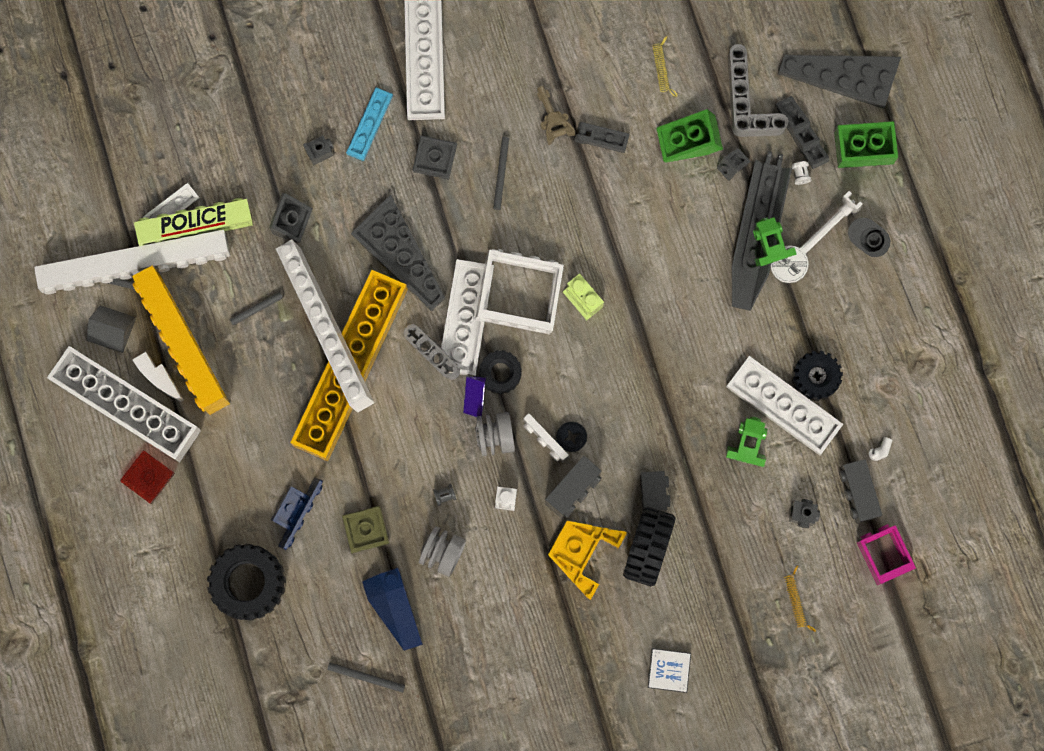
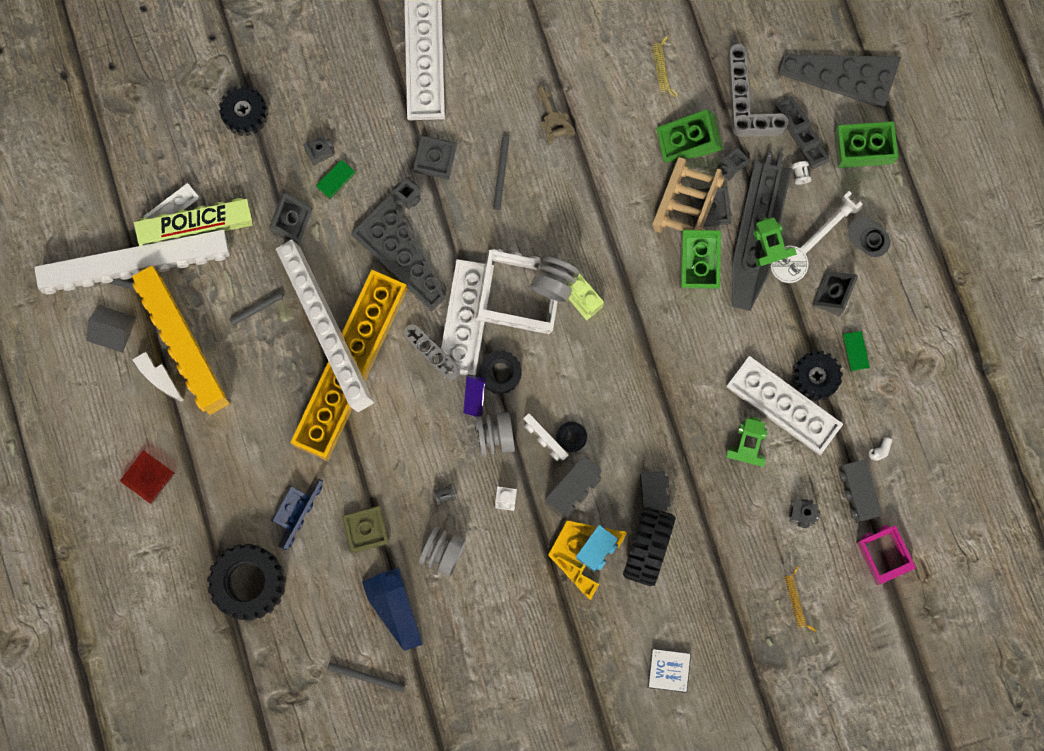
white brick [47,346,201,463] -> none
medium azure tile [346,87,393,161] -> none
dark grey plate [574,122,630,153] -> none
none -> black bush [219,85,268,136]
none -> green tile [316,159,356,200]
none -> dark grey brick [393,178,421,210]
none -> light grey wheel [530,256,580,303]
none -> medium azure brick [575,525,618,572]
none -> tan fence [652,157,724,233]
none -> bright green slope [679,230,721,289]
none -> dark grey tile [690,186,732,227]
none -> dark grey slope [812,271,858,316]
none -> green tile [842,331,870,372]

